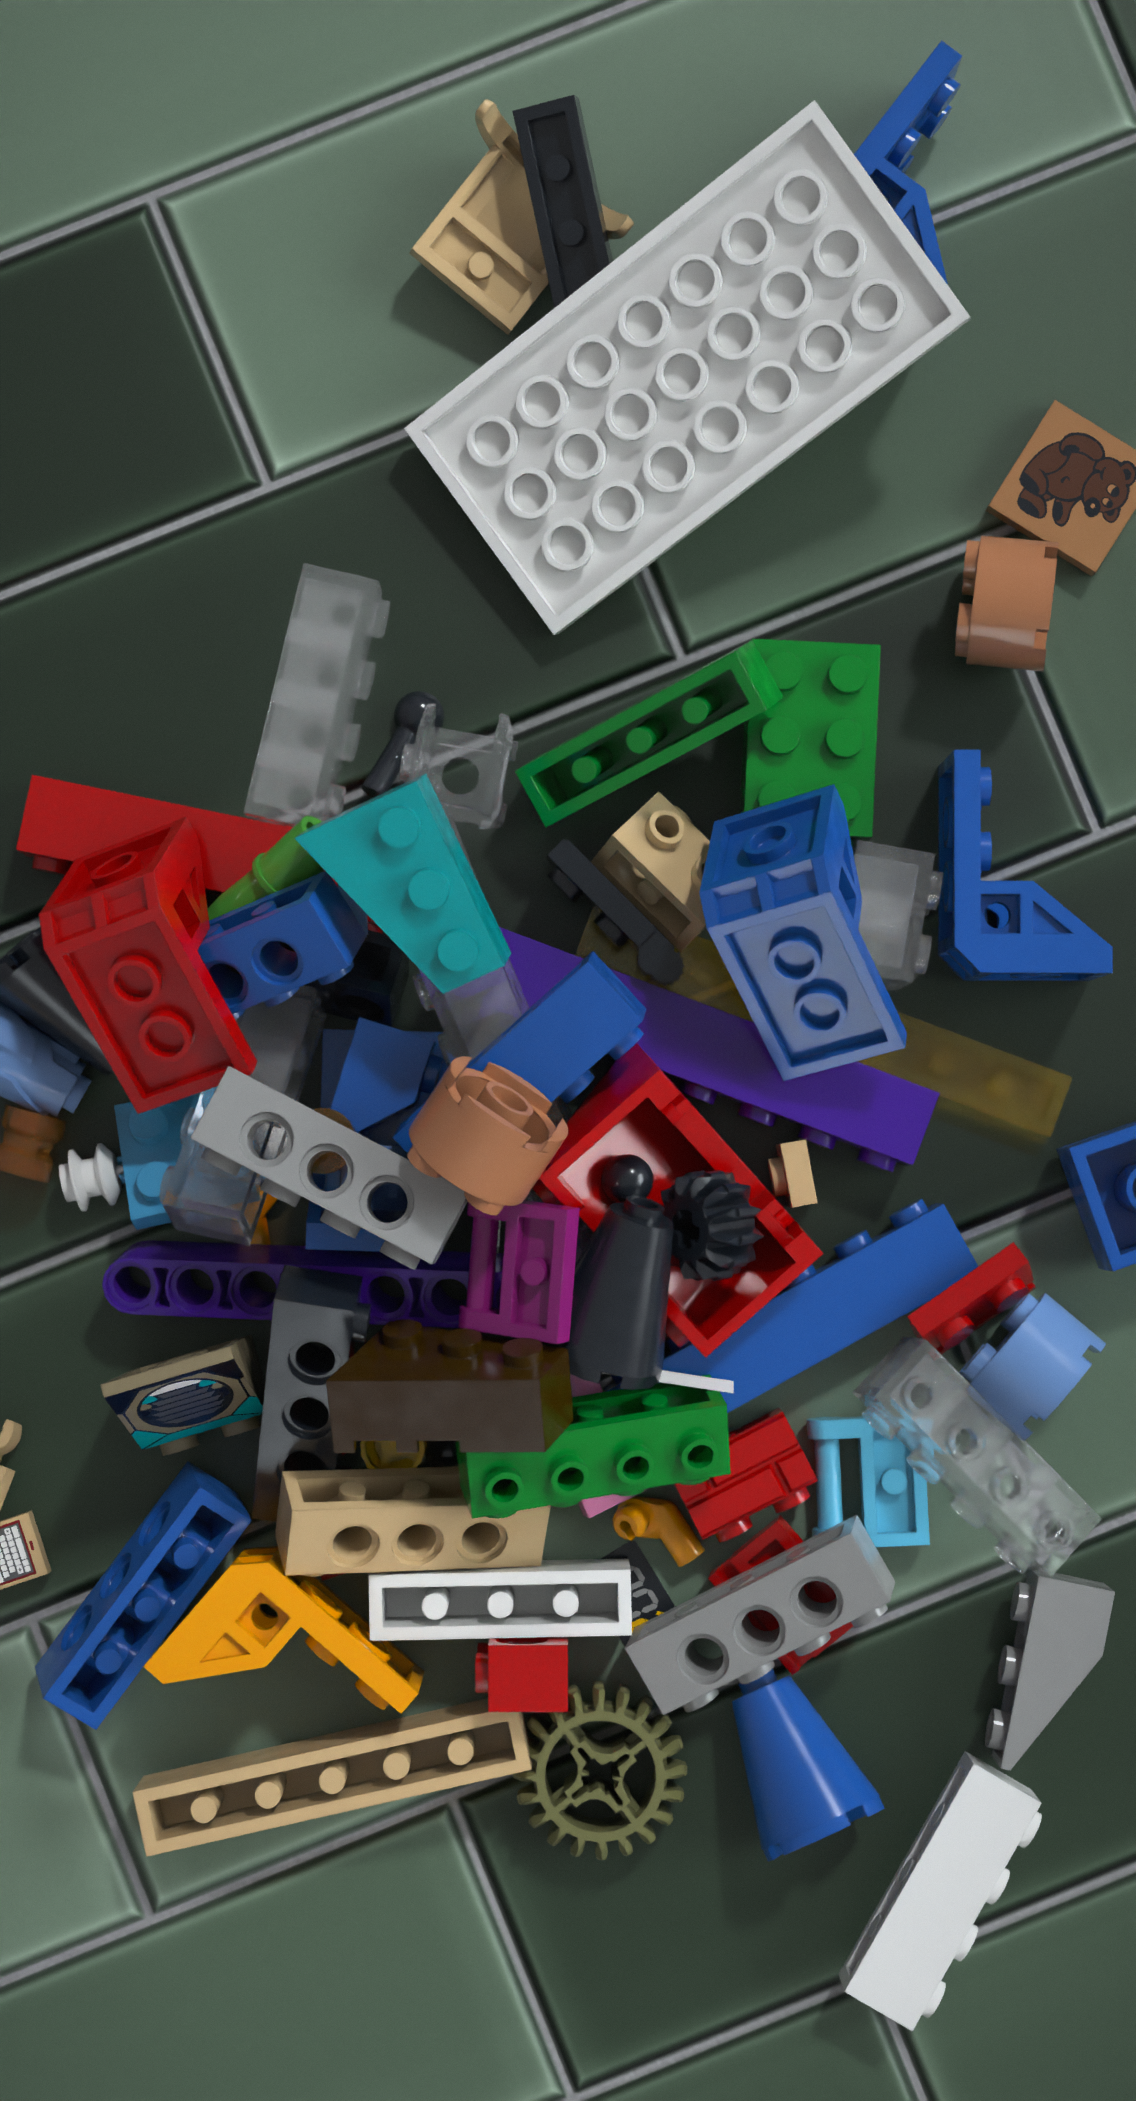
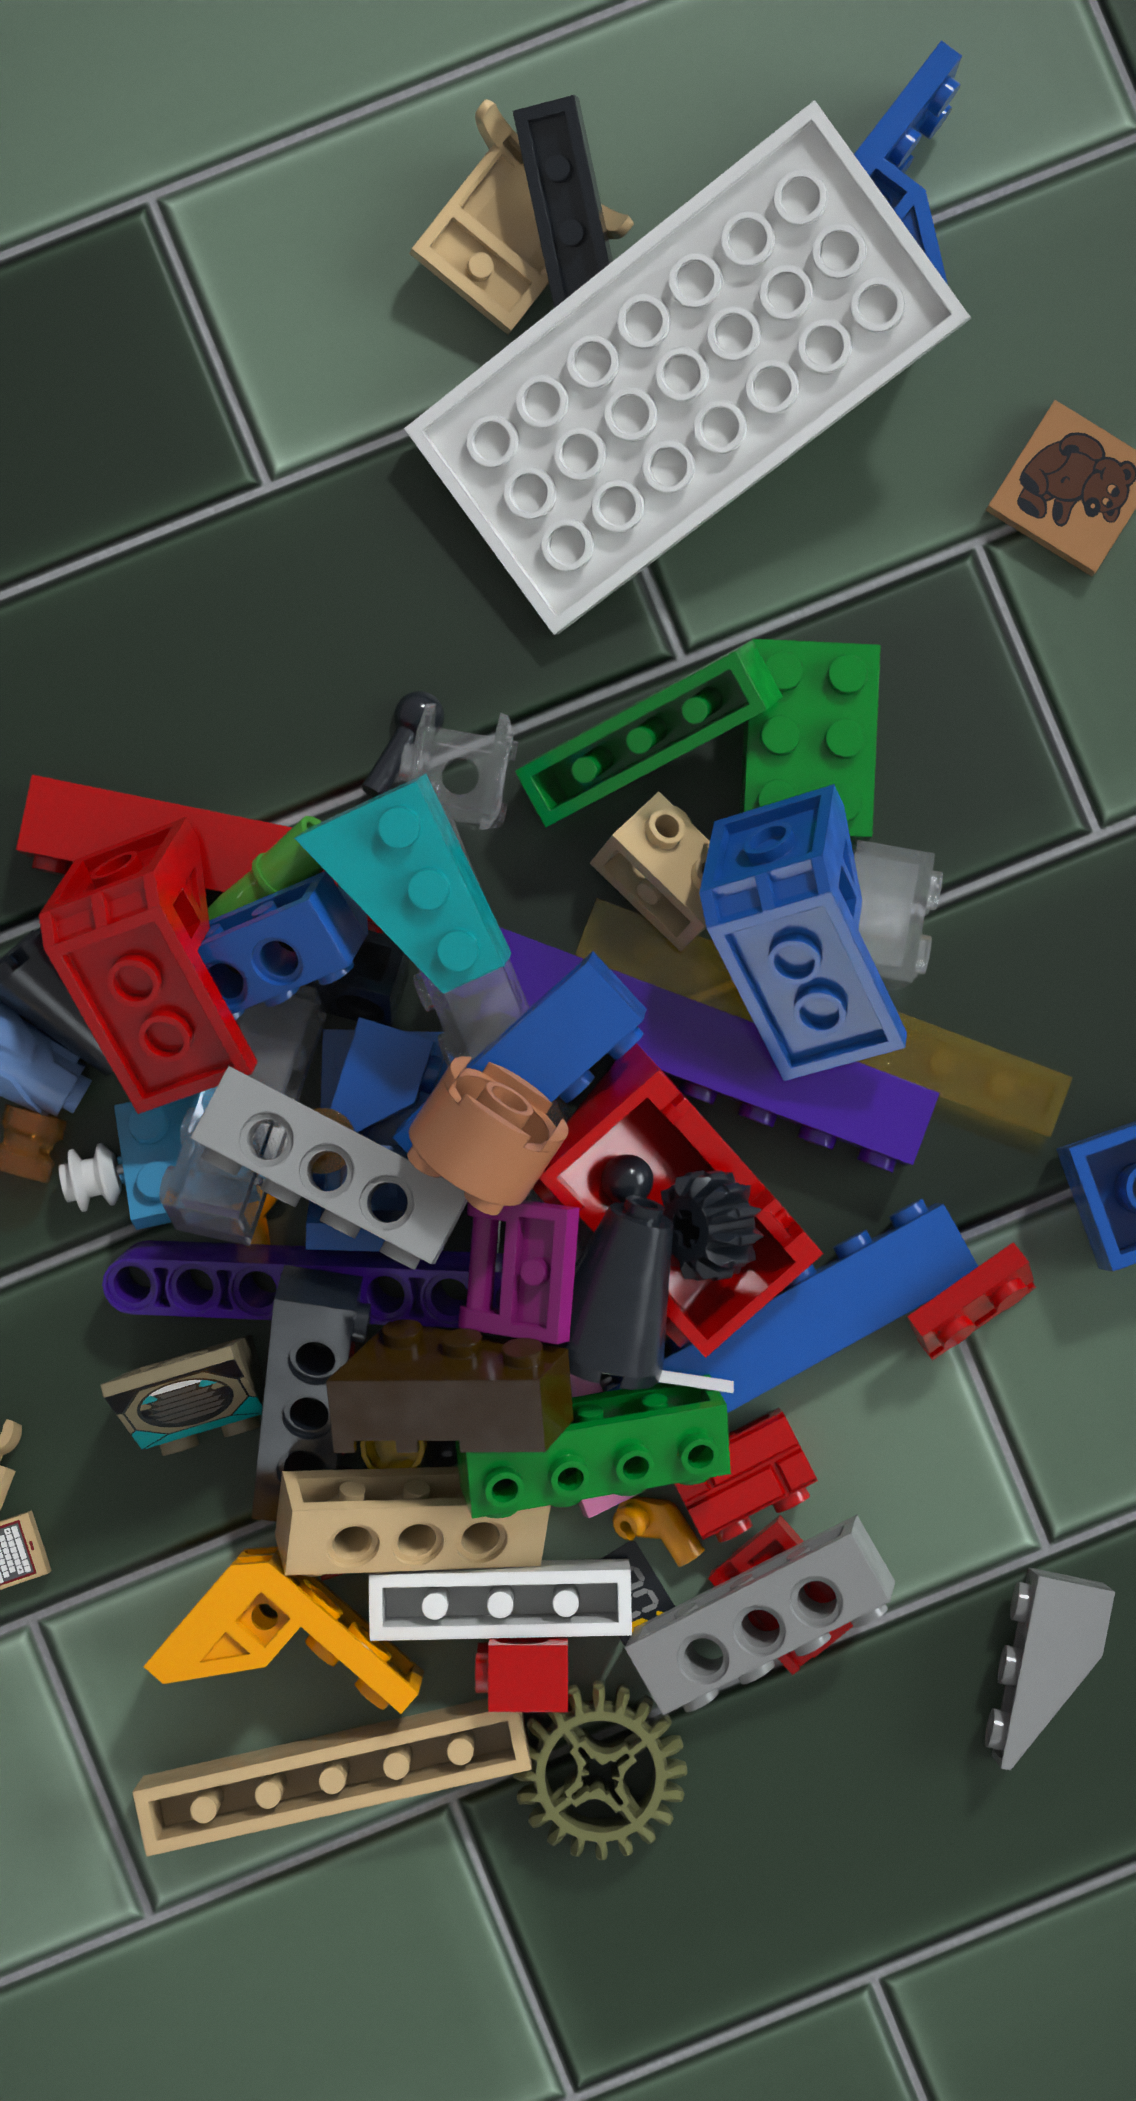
blue brick [35,1461,252,1730] -> none
clear brick [243,563,390,827] -> none
black hinge [547,839,685,987] -> none
blue cone [732,1669,885,1862] -> none
tan plate [768,1139,818,1208] -> none
medium azure plate [806,1414,930,1547] -> none
white brick [838,1751,1042,2031] -> none
clear brick [852,1336,1102,1577] -> none
blue bracket [938,750,1113,981] -> none
nougat brick [955,535,1059,672] -> none
medium blue brick [959,1293,1106,1442] -> none

